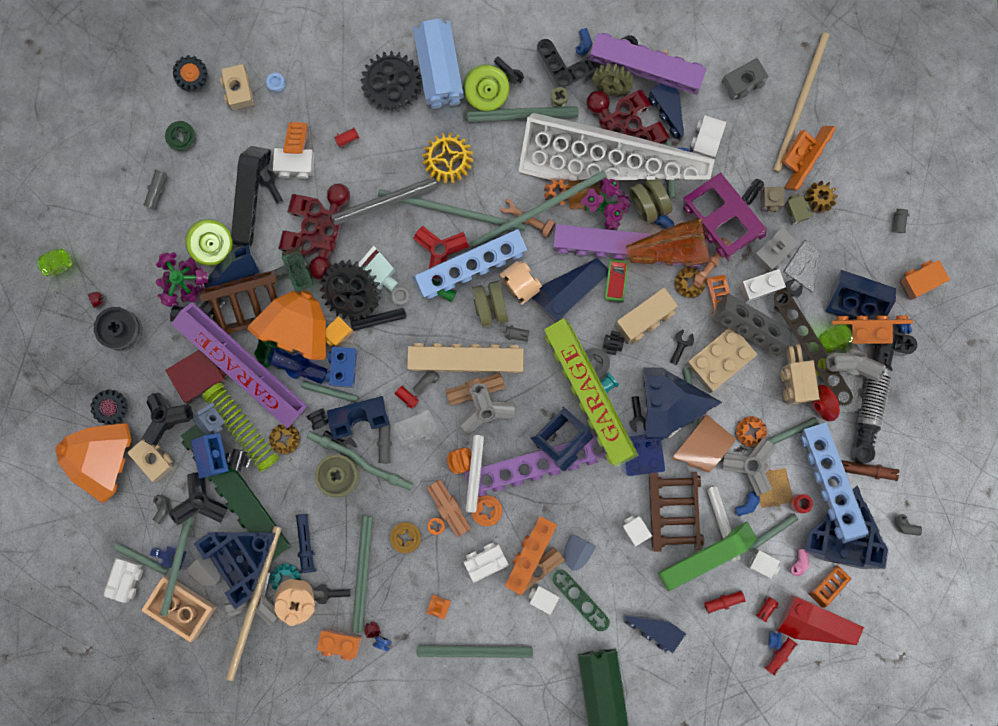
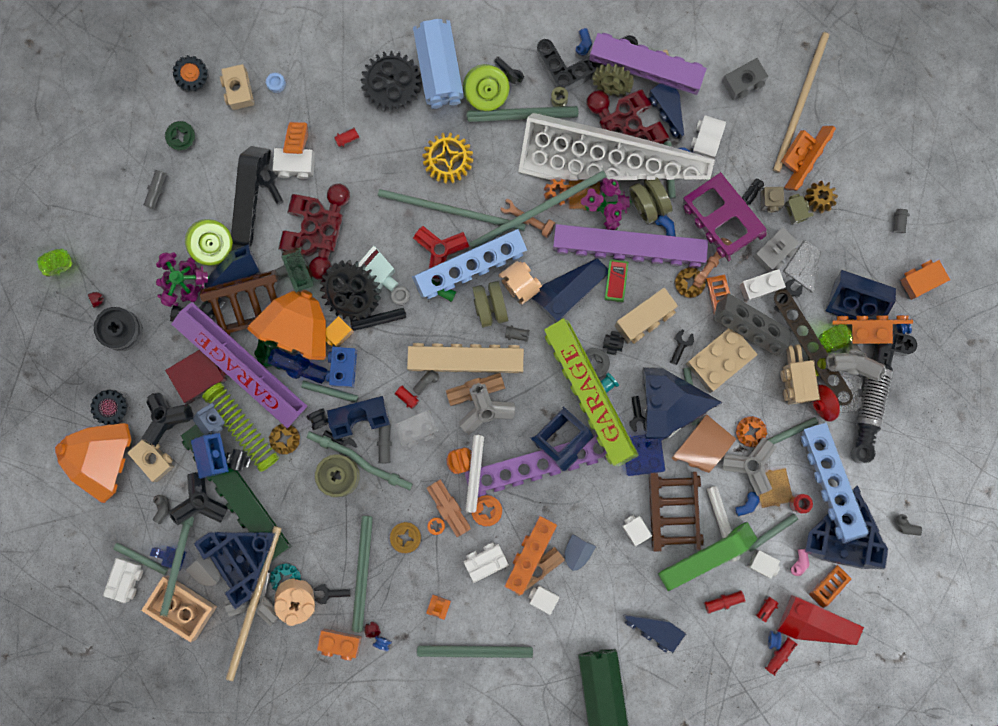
dark blue pin [295,514,317,574] -> none
dark grey axle [331,177,438,225] -> none
clear green beam [552,569,610,631] -> none
clear orange wedge [626,218,710,266] -> none
copper pin [841,460,900,481] -> none

